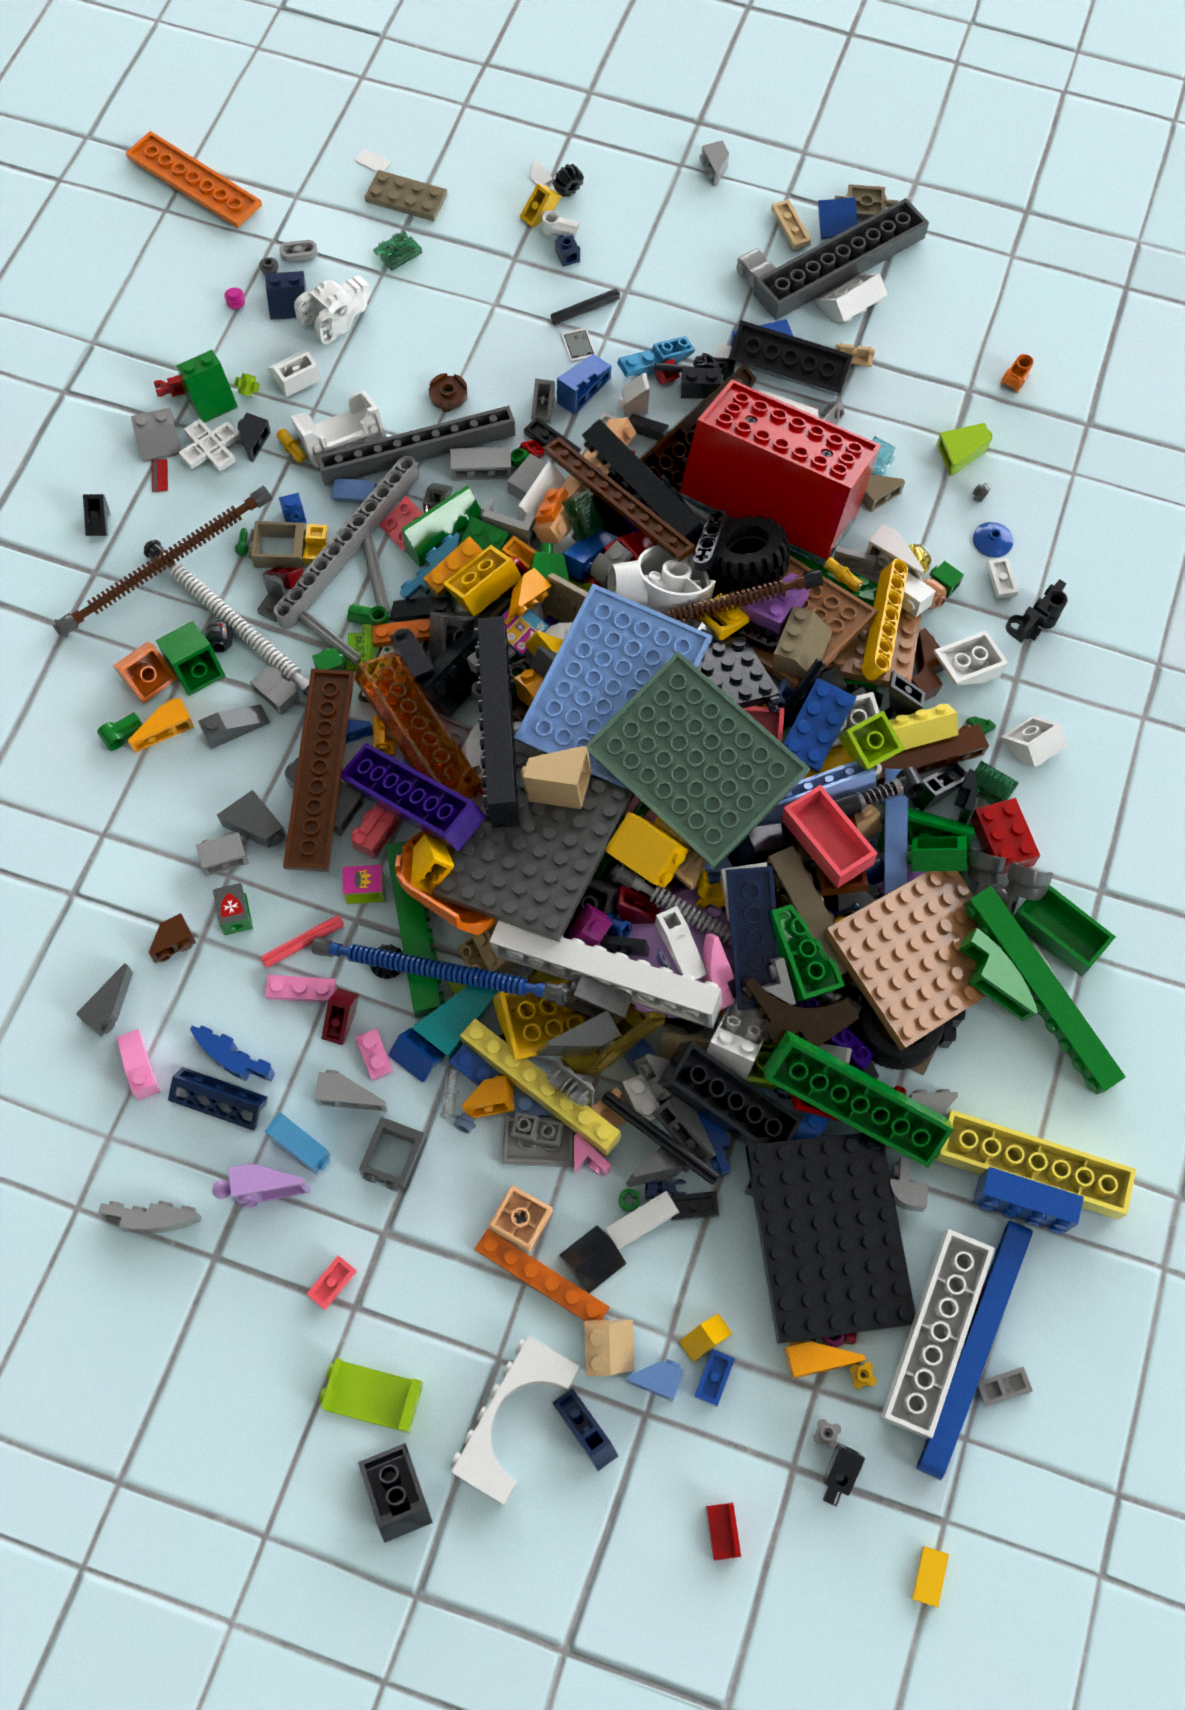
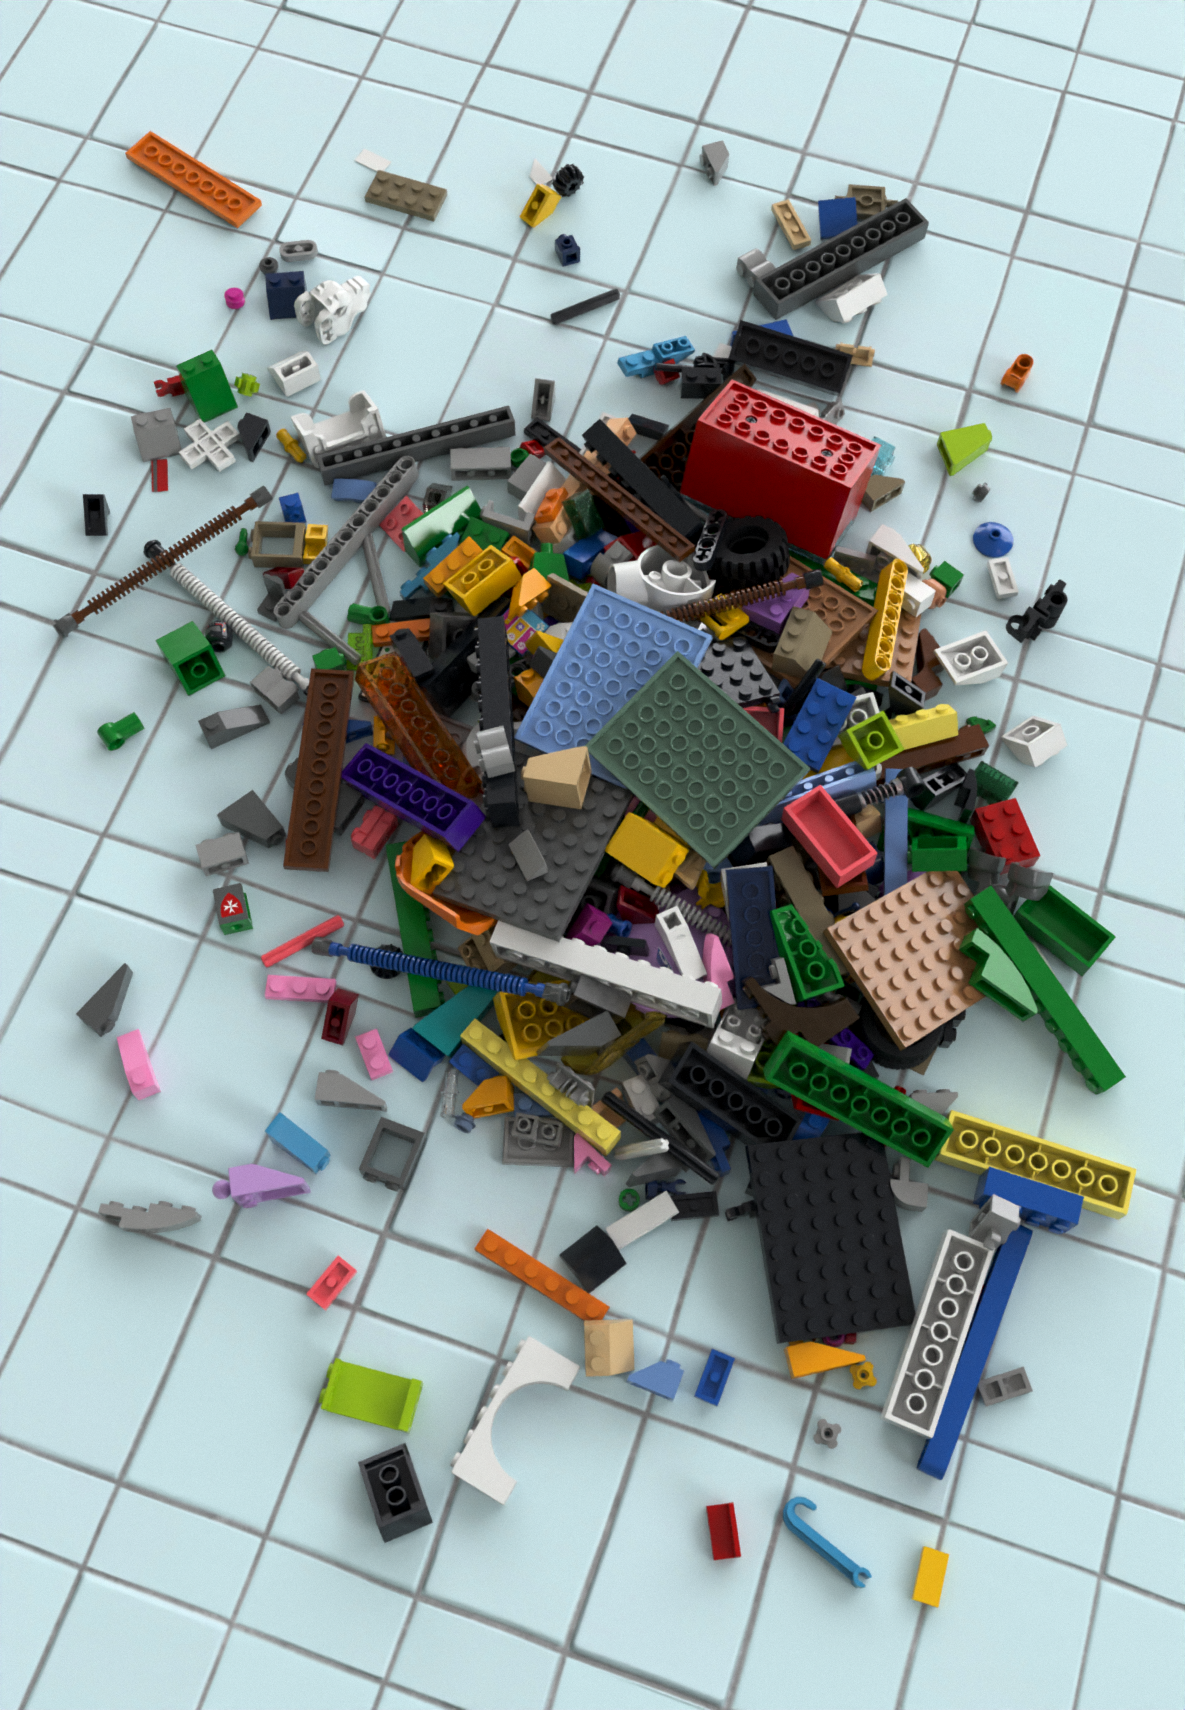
orange slope [113,642,177,703] -> none
light orange slope [128,697,194,753] -> none
reddish brown slope [149,913,197,963] -> none
dark blue fence [168,1067,268,1131] -> none
blue slope [190,1025,275,1082] -> none
piece [342,865,385,904] -> none
clear green plate [373,231,422,271] -> none
reddish brown plate [429,373,468,412] -> none
light nougat brick [489,1186,553,1252] -> none
white piece [541,210,579,239] -> none
dark blue slope [553,1388,618,1471] -> none
blue wedge [556,354,612,415] -> none
sticker [561,327,597,361] -> none
white slope [619,373,650,417] -> none
yellow slope [679,1313,733,1362] -> none
black torso [823,1442,865,1507] -> none
none -> light grey brick [474,726,515,778]
none -> light grey slope [508,830,548,881]
none -> white axle [614,1138,669,1160]
none -> black plate [724,1200,756,1221]
none -> dark azure piece [783,1497,872,1589]
none -> light grey brick [968,1194,1021,1252]

